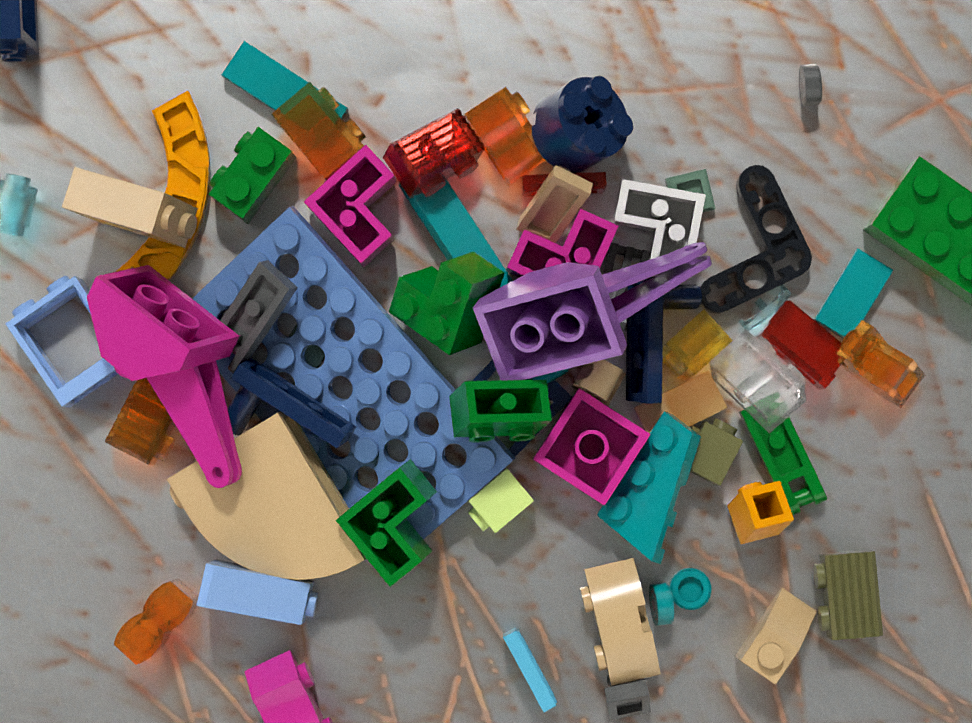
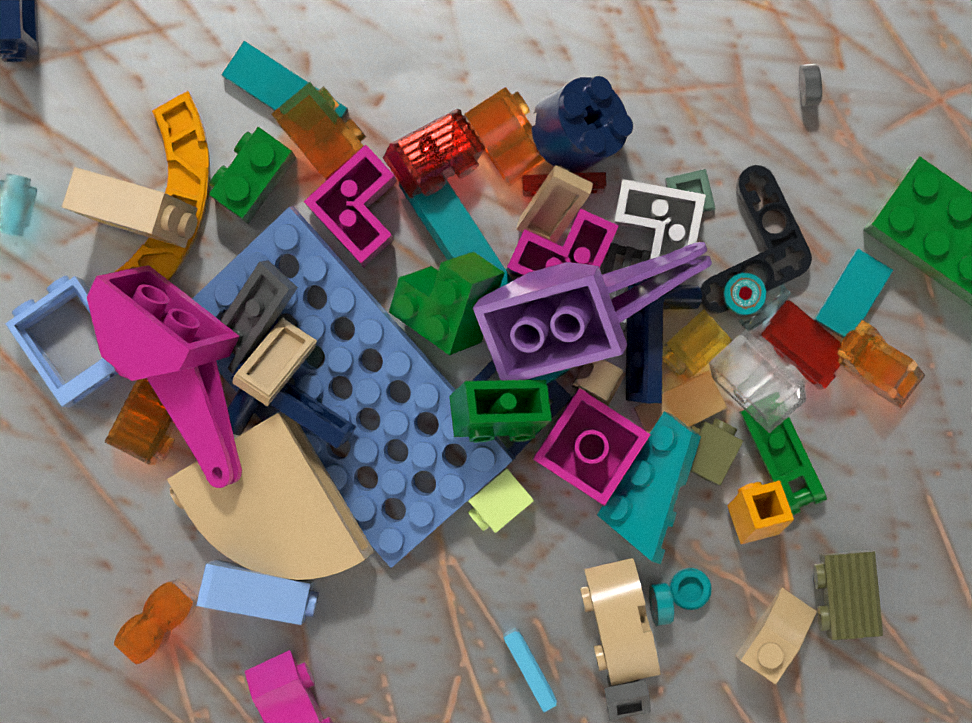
green brick [335,459,437,587] -> none
none -> tan tile [232,318,317,406]
none -> teal tile [723,273,766,316]

